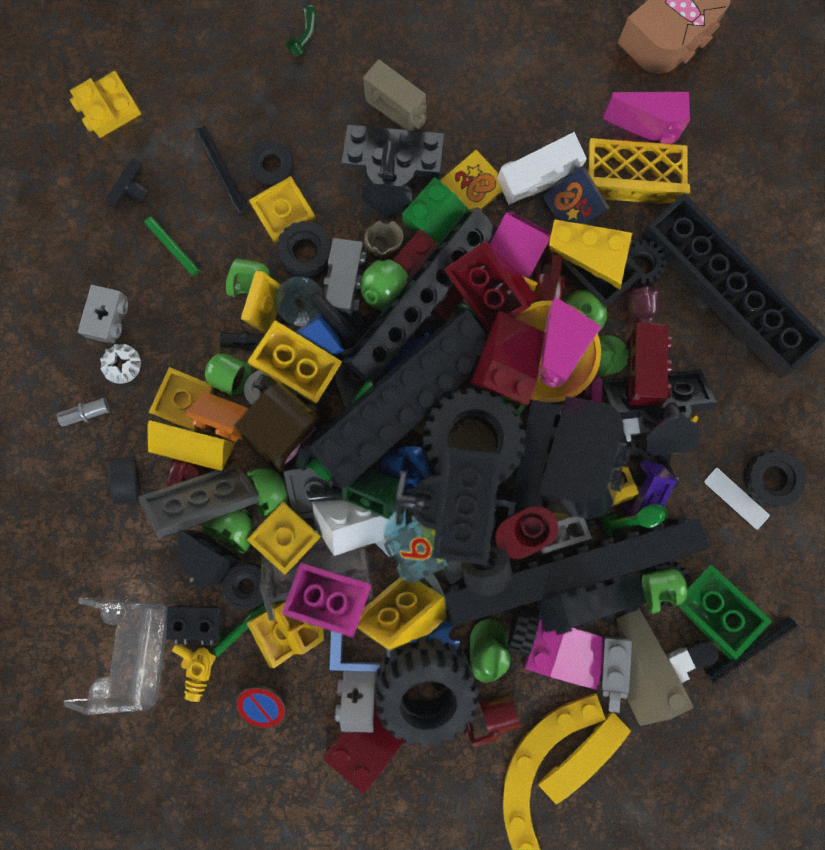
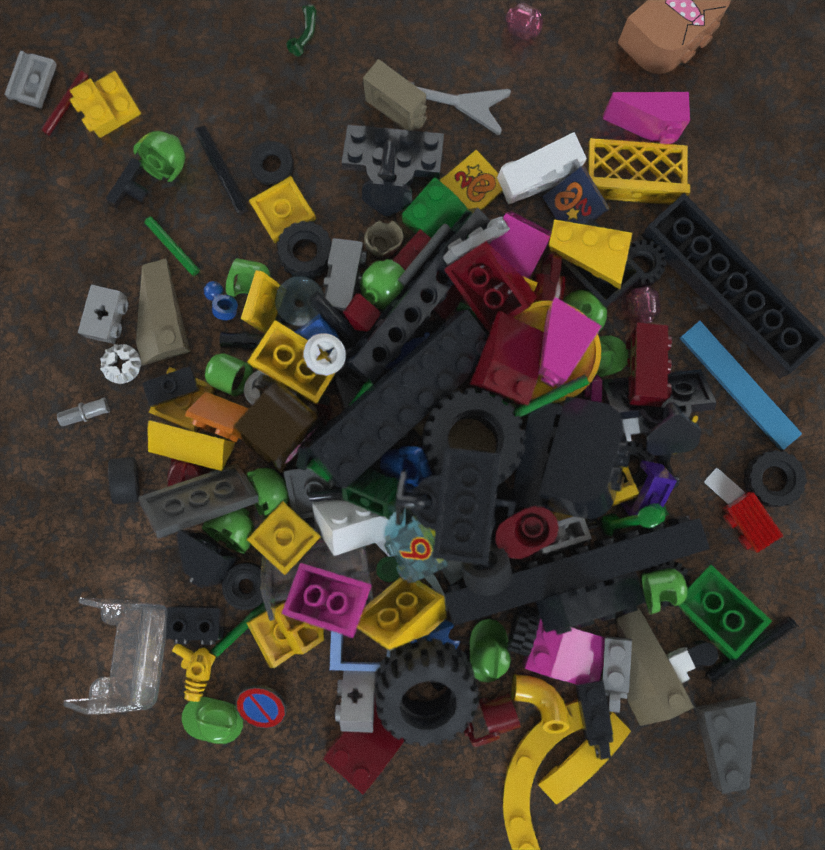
none -> light grey plate [4,50,57,108]
none -> dark red bar [41,71,89,136]
none -> bright green cylinder [134,131,185,182]
none -> dark tan wedge [136,259,191,366]
none -> black plate [142,366,200,407]
none -> bright green piece [182,697,243,744]
none -> blue plate [204,281,238,320]
none -> white gear [303,333,346,376]
none -> dark red slope [343,293,381,332]
none -> green tile [376,556,402,582]
none -> dark grey bar [398,224,451,287]
none -> light grey piece [411,82,511,135]
none -> light grey hinge [443,216,510,265]
none -> clear pink head [506,2,543,40]
none -> yellow cylinder [511,674,569,733]
none -> green piece [514,374,589,417]
none -> black hinge [575,680,613,760]
none -> dark azure tile [679,321,802,451]
none -> dark grey wedge [695,696,756,794]
none -> red brick [722,492,783,553]

